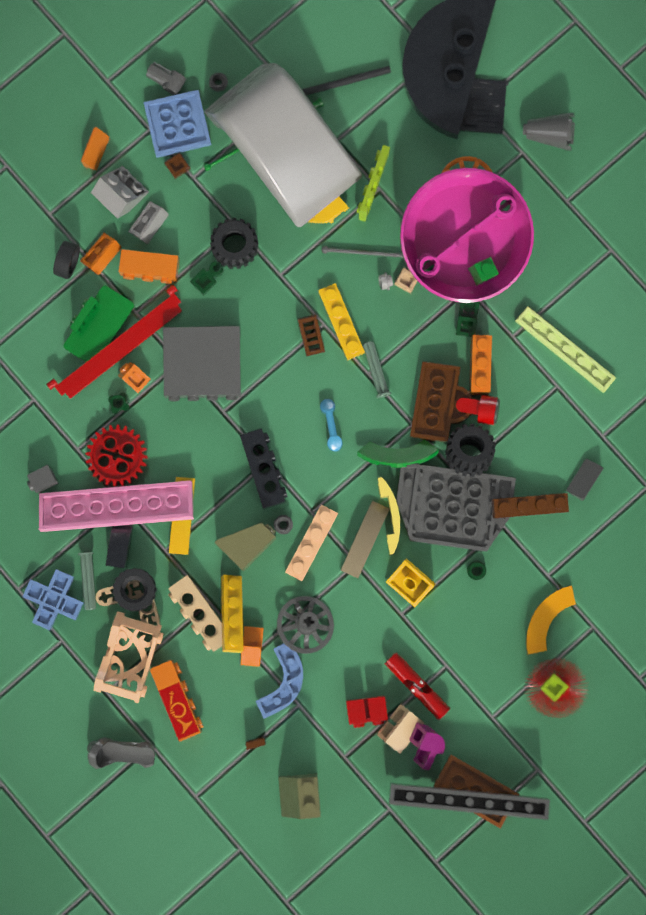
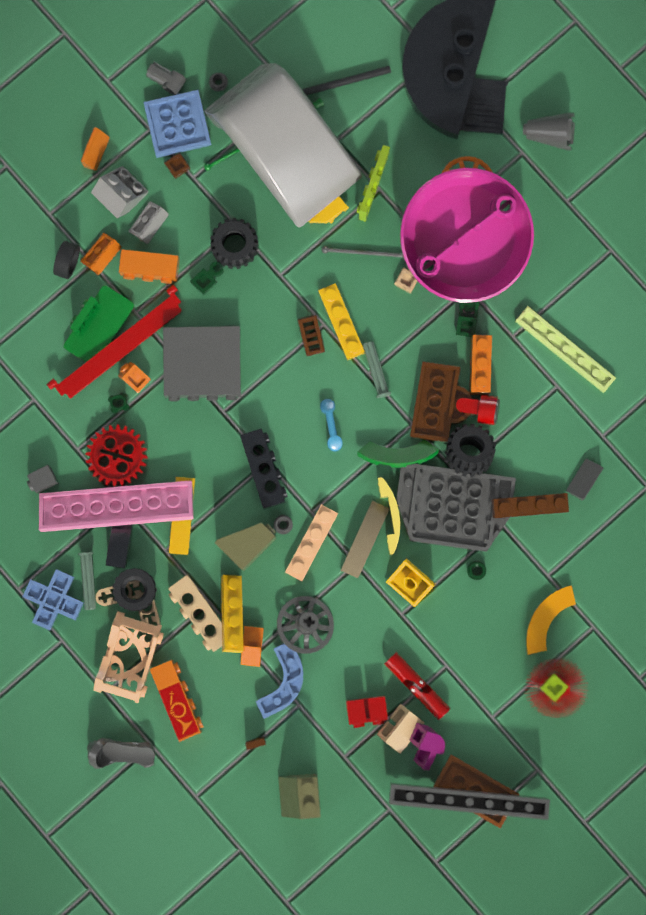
light grey plate [378,272,393,291] -> none
green brick [469,257,499,286] -> none

